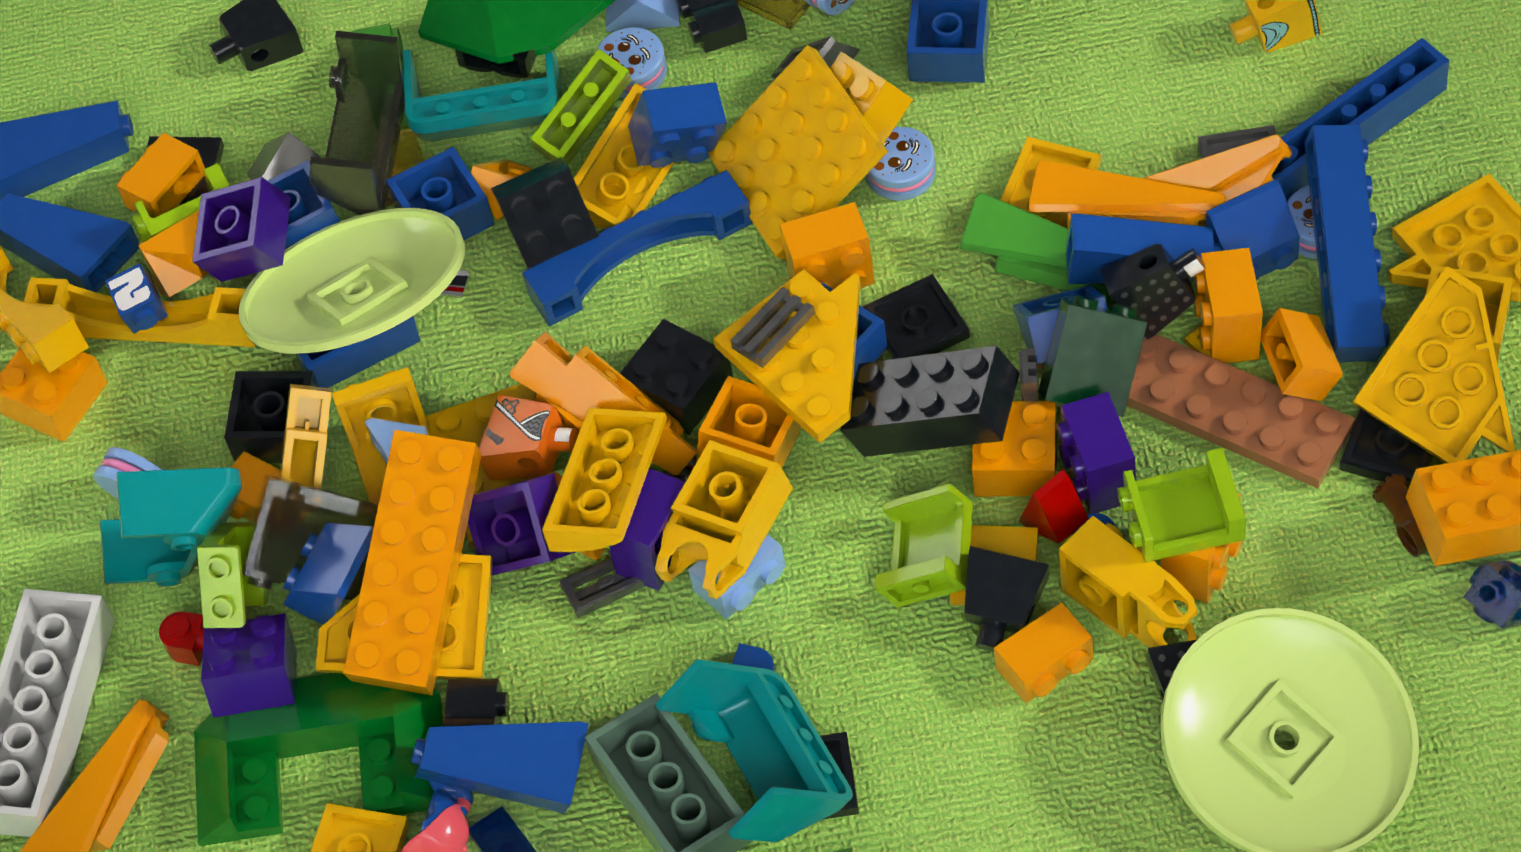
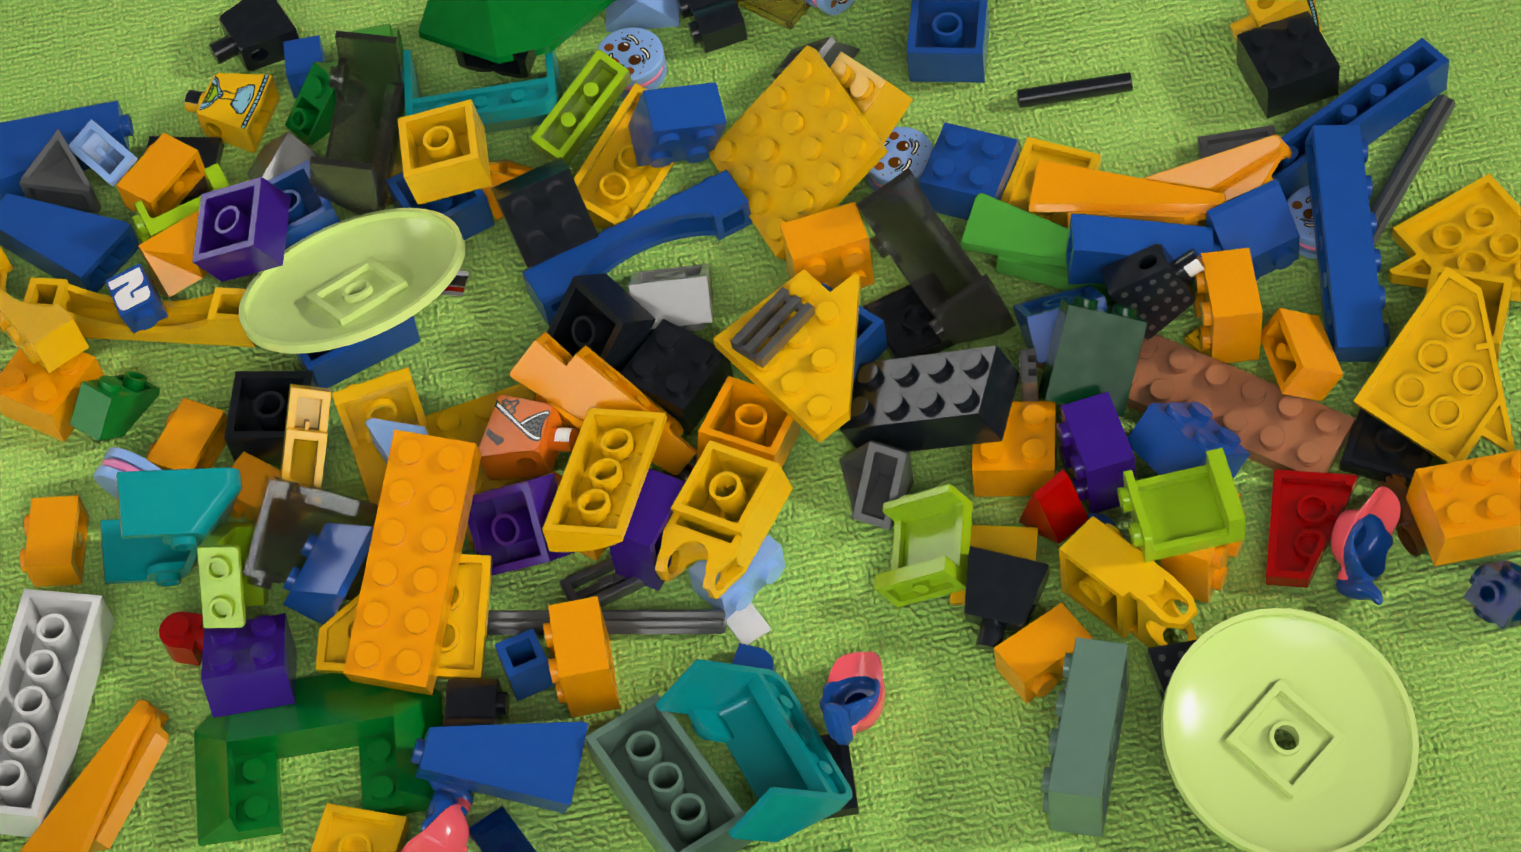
none -> dark grey slope [19,129,101,214]
none -> light orange brick [20,495,89,587]
none -> light blue slope [68,119,138,187]
none -> green slope [70,371,160,441]
none -> light orange brick [147,398,228,470]
none -> yellow torso [185,73,280,153]
none -> blue brick [283,35,327,99]
none -> green slope [285,62,364,145]
none -> yellow brick [398,99,492,205]
none -> dark grey axle [487,609,727,635]
none -> blue brick [494,628,555,701]
none -> light orange brick [543,596,621,718]
none -> black brick [547,273,656,373]
none -> light grey slope [628,263,714,336]
none -> white sticker [727,603,771,645]
none -> blue hair [819,651,886,745]
none -> dark grey slope [839,440,914,530]
none -> clear smoke windscreen [856,168,1016,345]
none -> blue brick [919,123,1019,220]
none -> black piece [1017,72,1133,108]
none -> sand green brick [1041,637,1129,837]
none -> blue brick [1127,401,1250,479]
none -> black brick [1237,11,1340,119]
none -> red wing [1266,469,1358,588]
none -> blue hair [1331,486,1401,605]
none -> dark grey axle [1370,94,1456,246]

